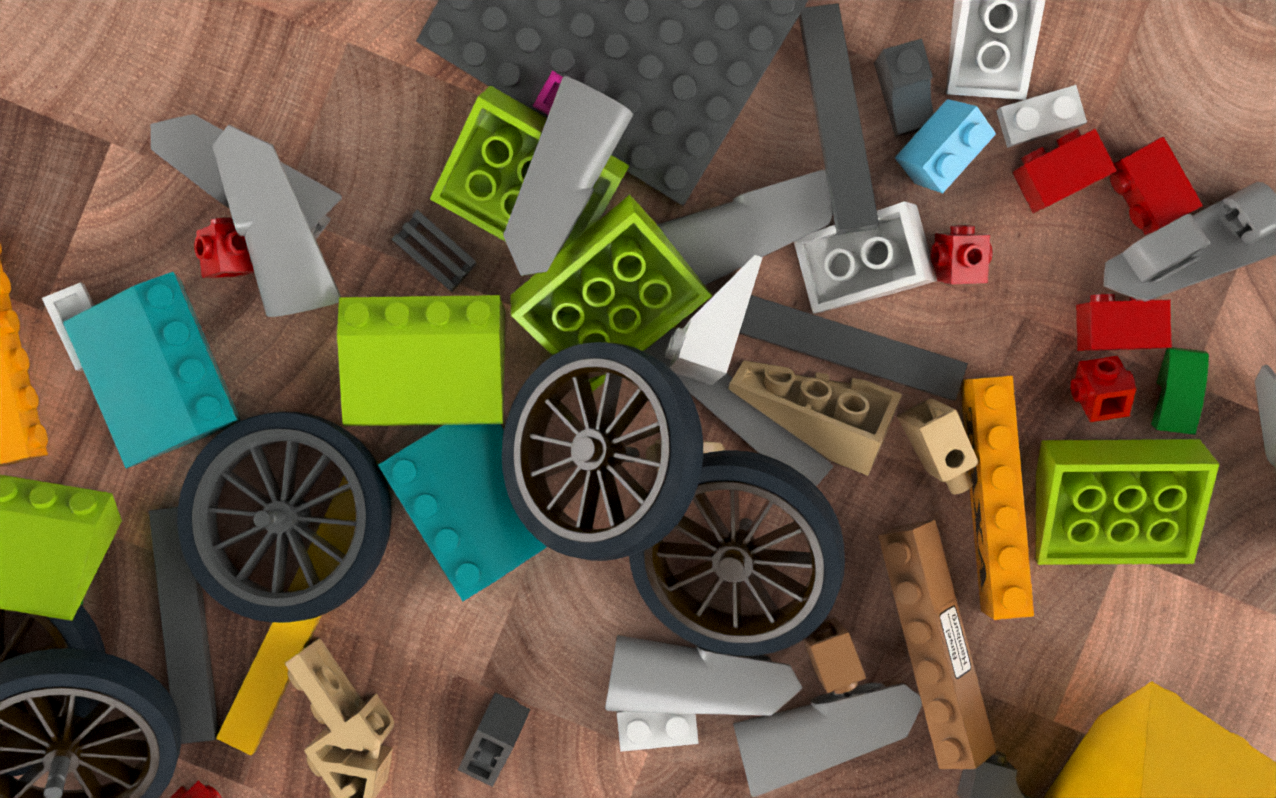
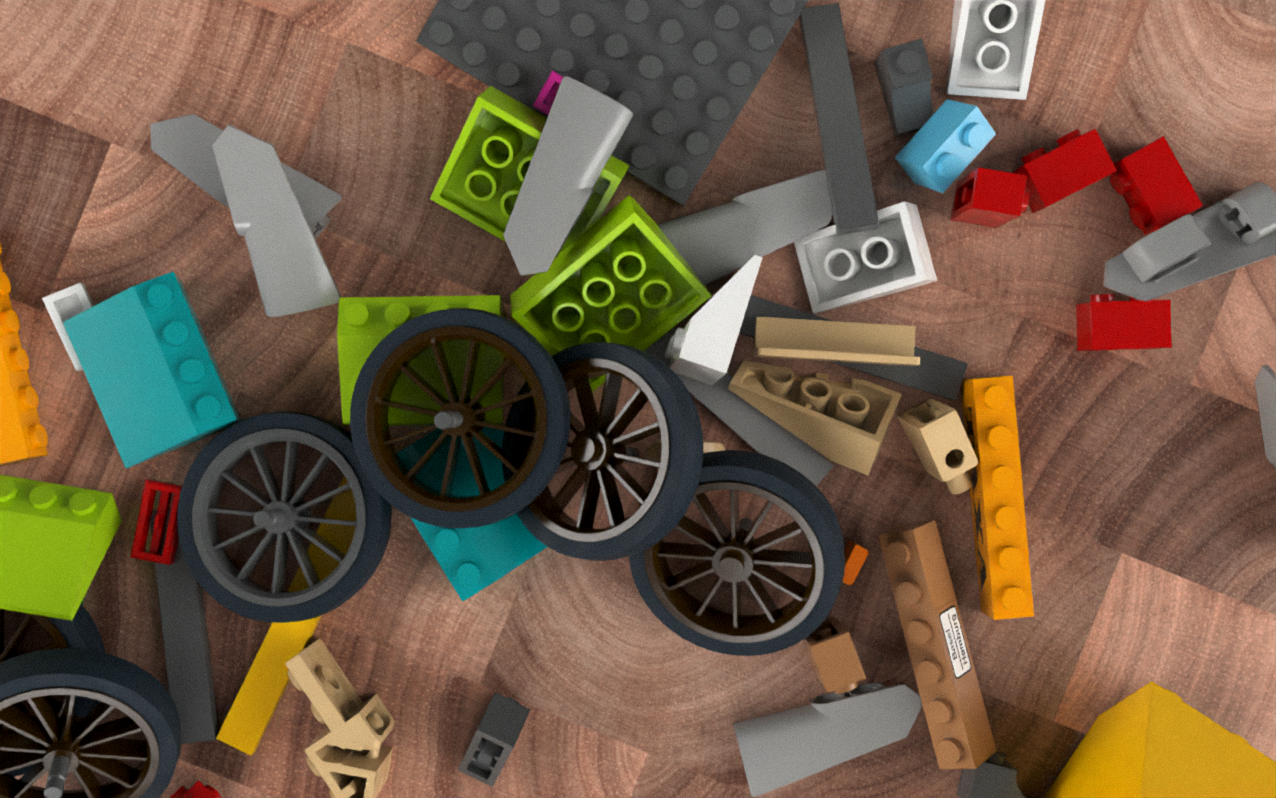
red brick [194,217,254,278] -> none
dark grey tile [392,210,477,292] -> none
light grey panel [605,635,803,716] -> none
white plate [617,711,699,752] -> none
red brick [930,225,993,285] -> none
white plate [996,85,1087,148] -> none
lime slope [1036,439,1219,565] -> none
red brick [1070,356,1137,423] -> none
green slope [1151,347,1209,435] -> none
none -> red tile [130,479,183,565]
none -> wheel [350,308,570,528]
none -> tan panel [753,317,920,366]
none -> orange tile [842,539,869,586]
none -> red brick [950,167,1030,228]

